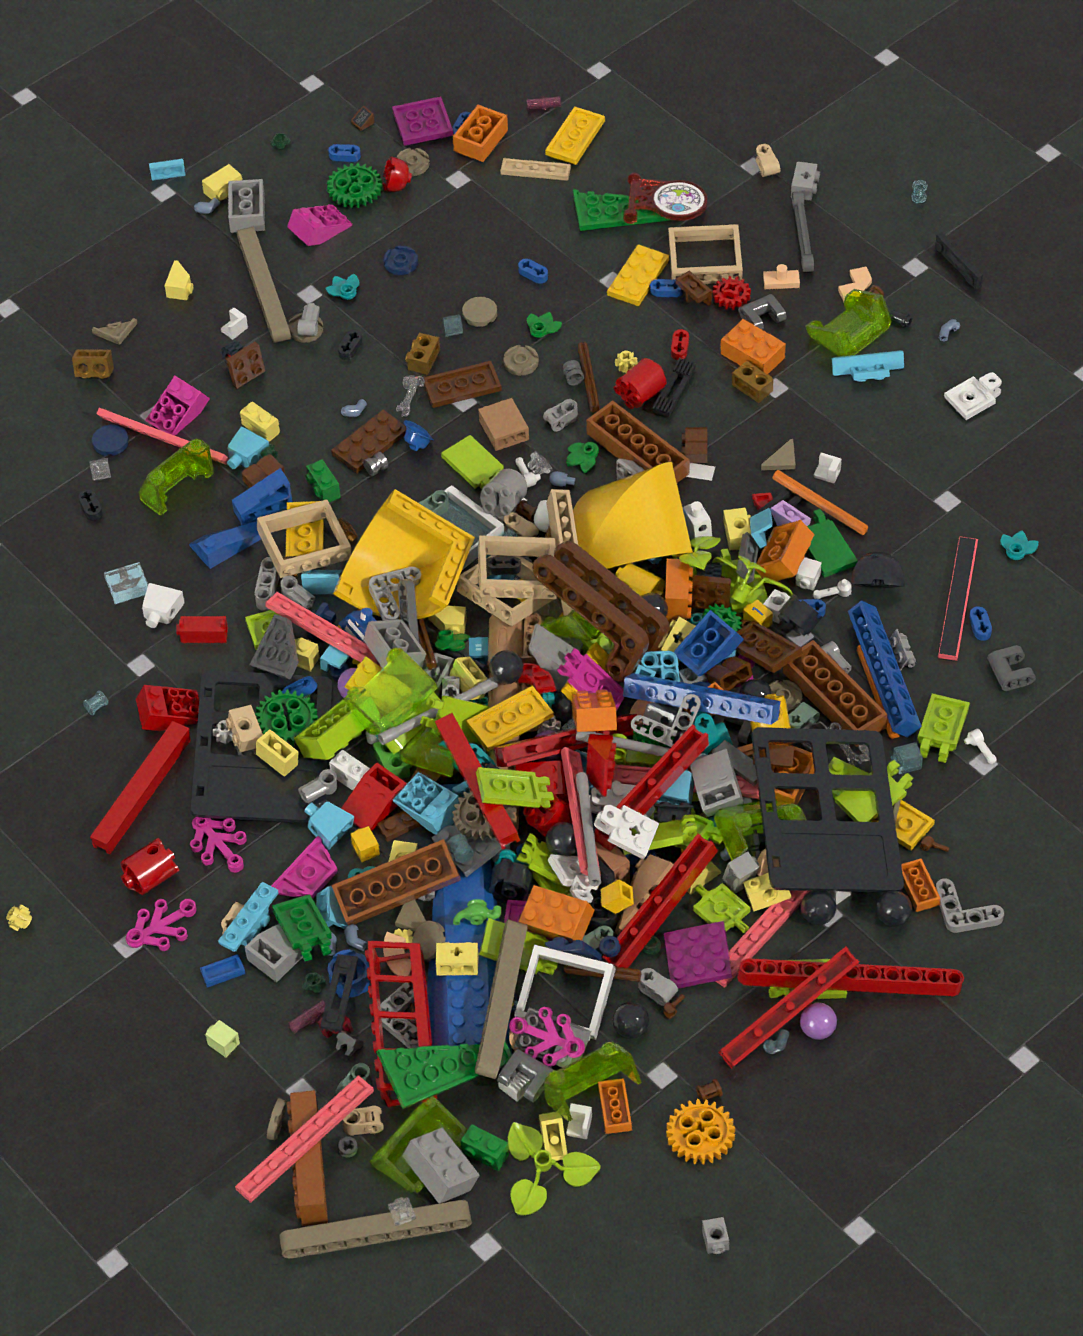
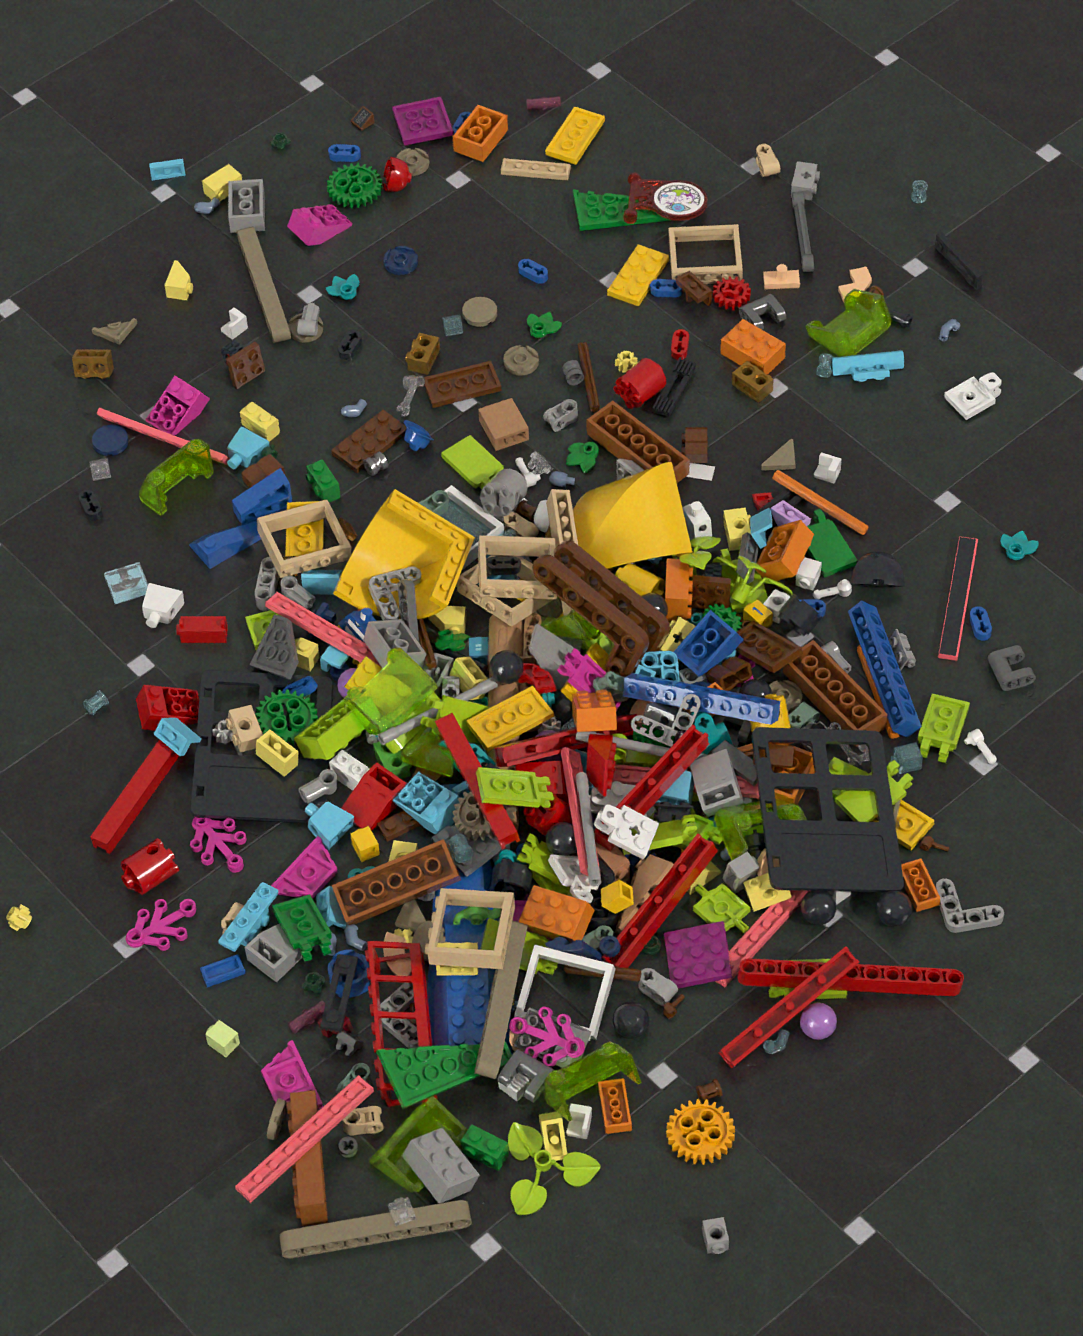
none -> medium azure panel [154,718,201,756]
none -> dark pink wing [261,1040,323,1109]
none -> tan window [425,888,515,969]
none -> sand green piece [593,671,629,702]
none -> clear light blue bush [816,354,834,378]

